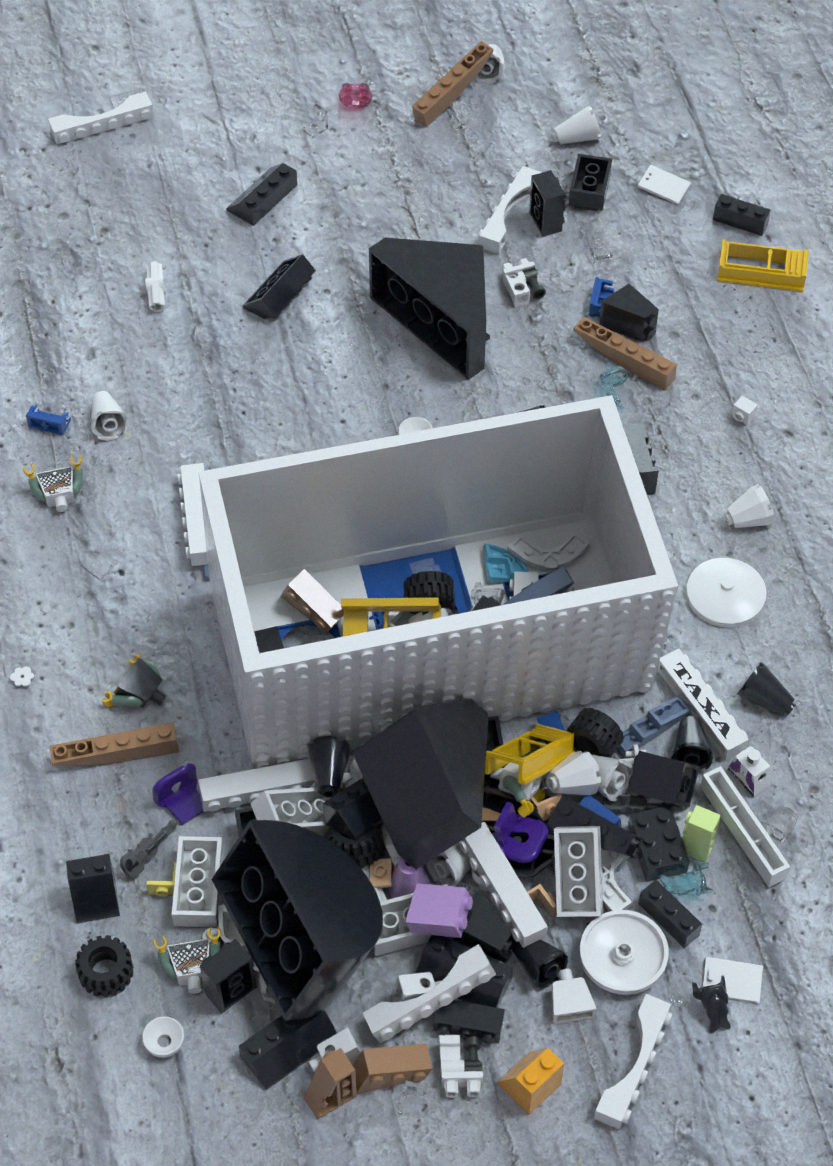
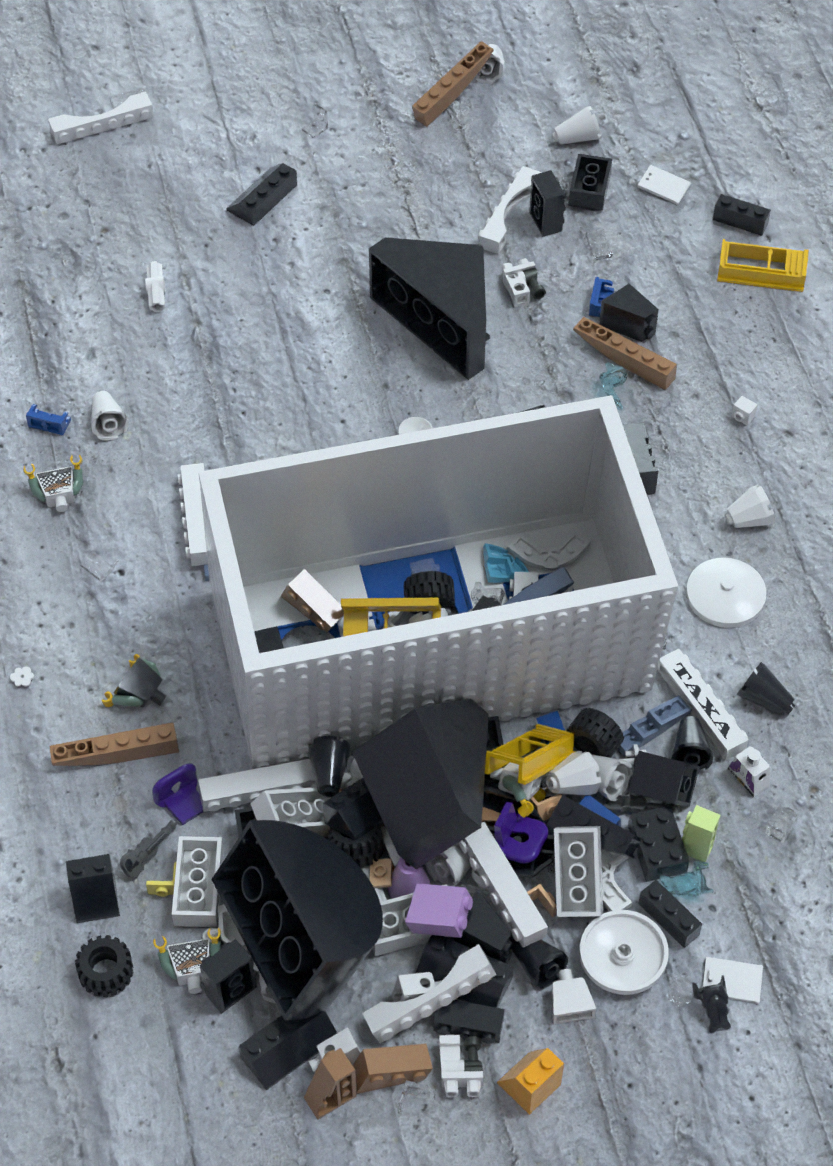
white piece [143,1016,184,1058] -> none
black slope [242,254,316,319] -> none
clear pink dish [339,83,372,109] -> none
white arch [594,994,673,1130] -> none
white brick [700,766,790,887] -> none

